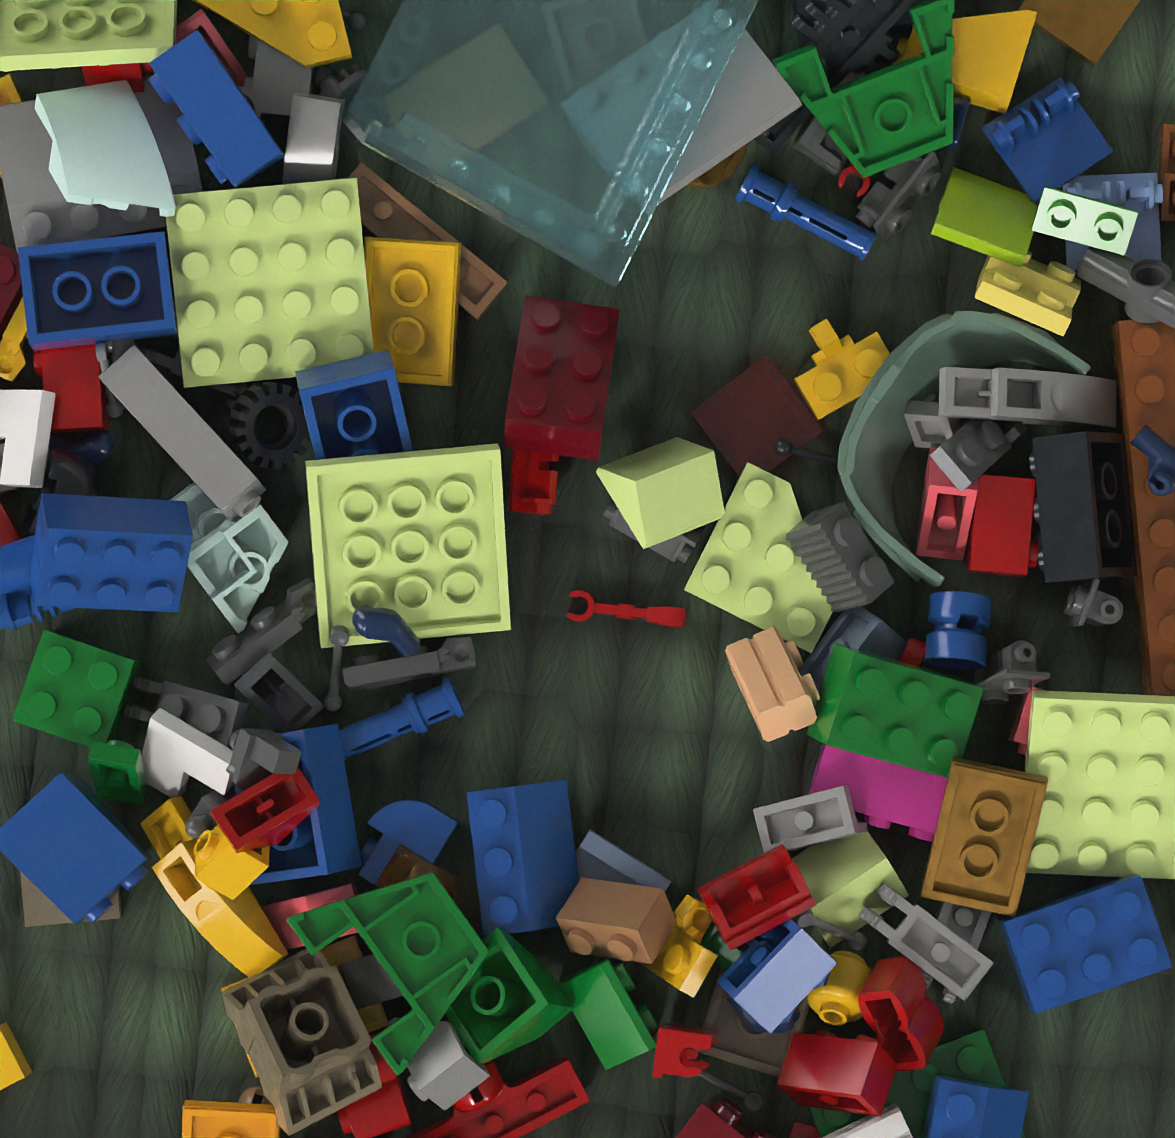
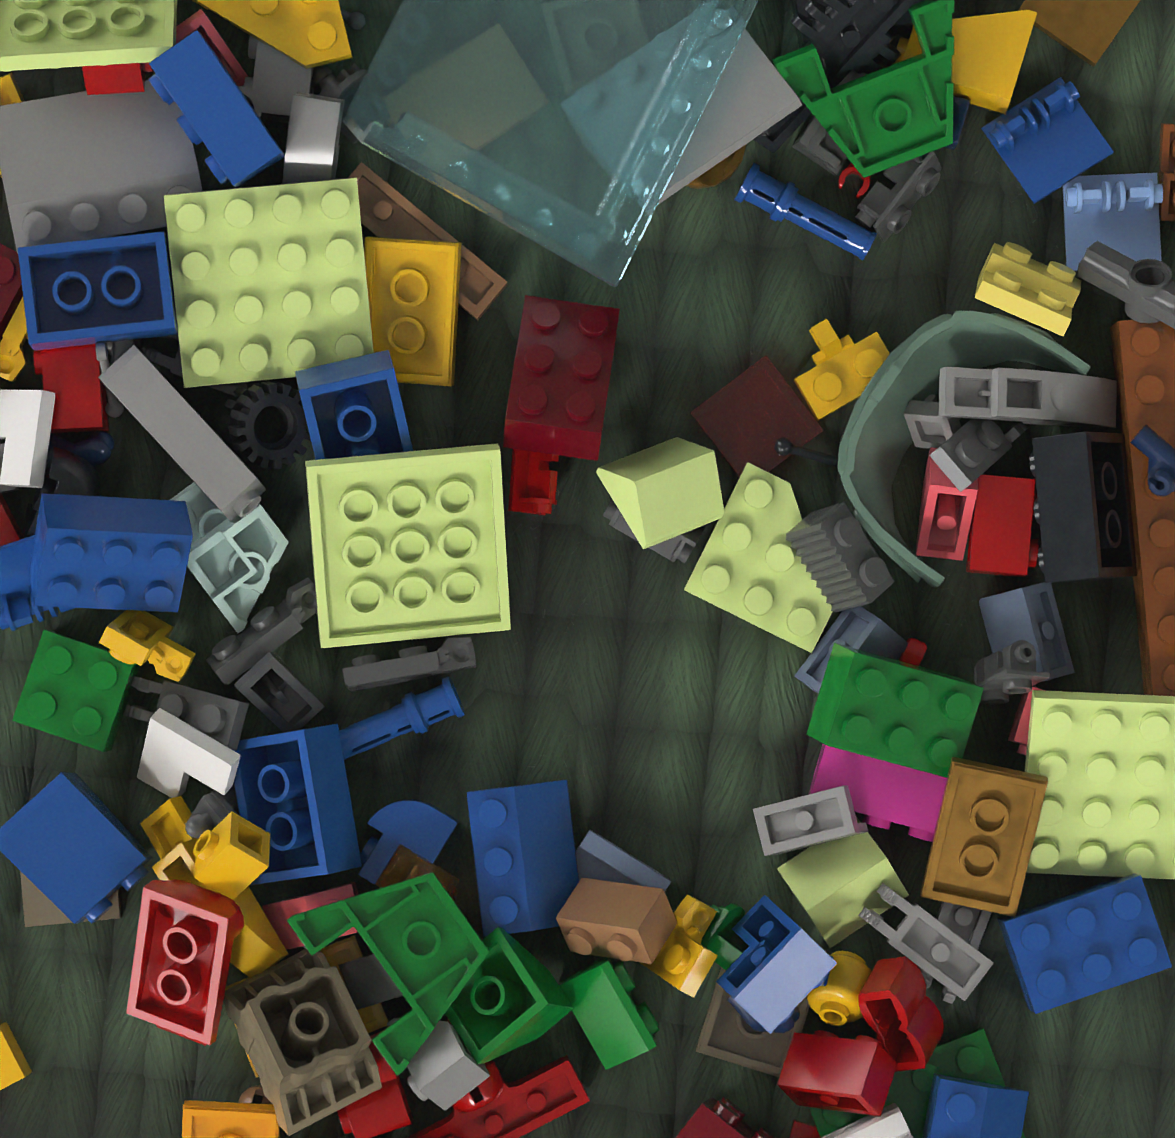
light aqua slope [34,80,176,217] -> none
green plate [88,740,148,806] -> none
red slope [210,766,320,853] -> none
dark grey piece [226,728,302,790] -> none
dark grey hinge [323,625,349,711] -> none
dark blue arm [352,605,420,657] -> none
red piece [566,590,686,628] -> none
red hinge [652,1022,719,1078] -> none
red hinge [697,844,816,951] -> none
dark grey hinge [698,1069,763,1112] -> none
light nougat brick [725,627,820,742] -> none
light grey hinge [794,909,867,950] -> none
blue wheel [924,591,992,670] -> none
lime slope [931,167,1039,267] -> none
hinge [1032,186,1139,256] -> none
dark grey hinge [1063,578,1123,628] -> none
none -> yellow hinge [99,610,196,682]
none -> red slope [126,879,244,1046]
none -> sand blue panel [979,582,1075,682]

